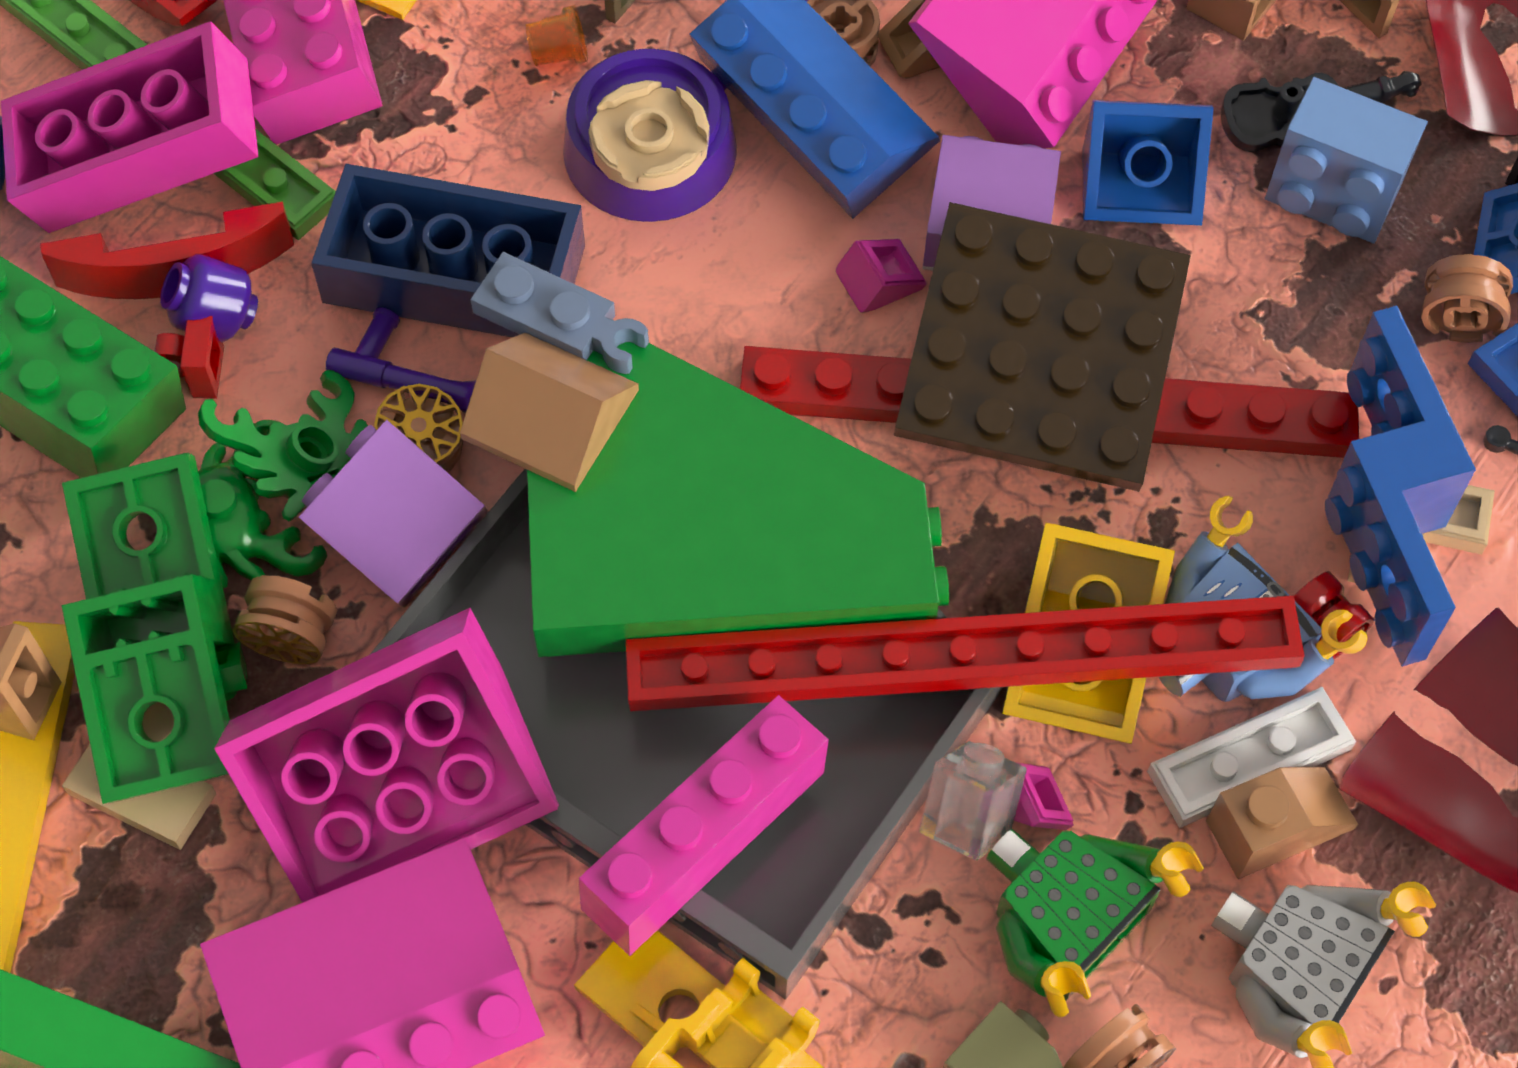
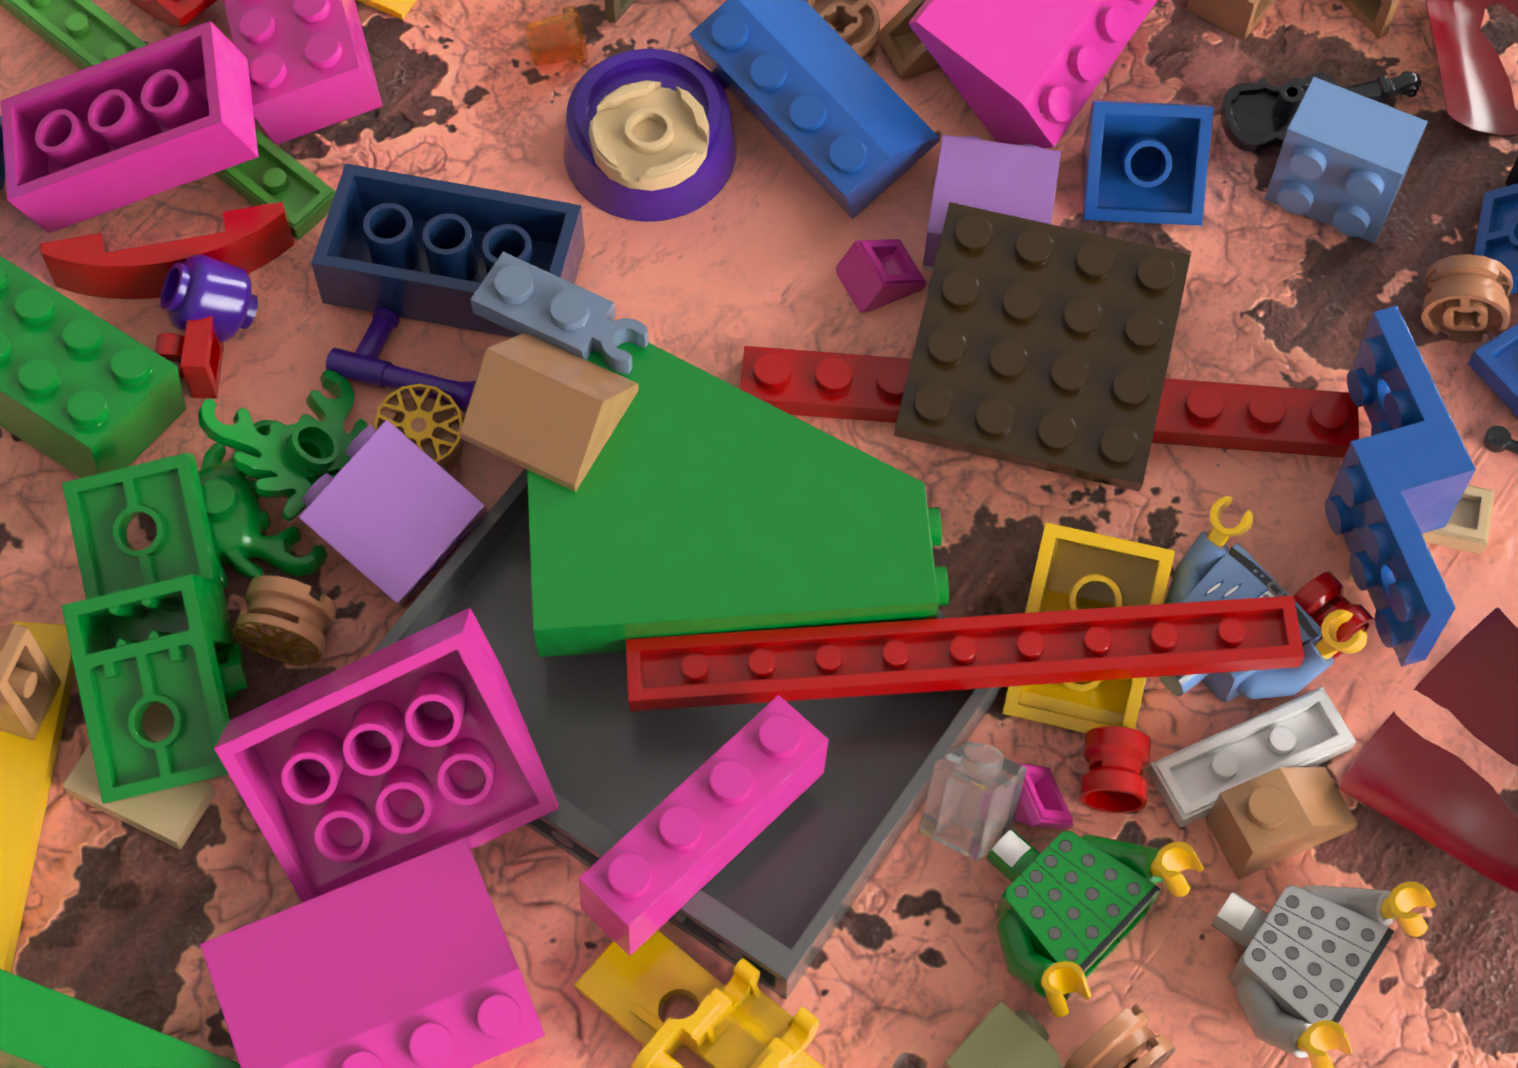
none -> red wheel [1079,726,1151,814]

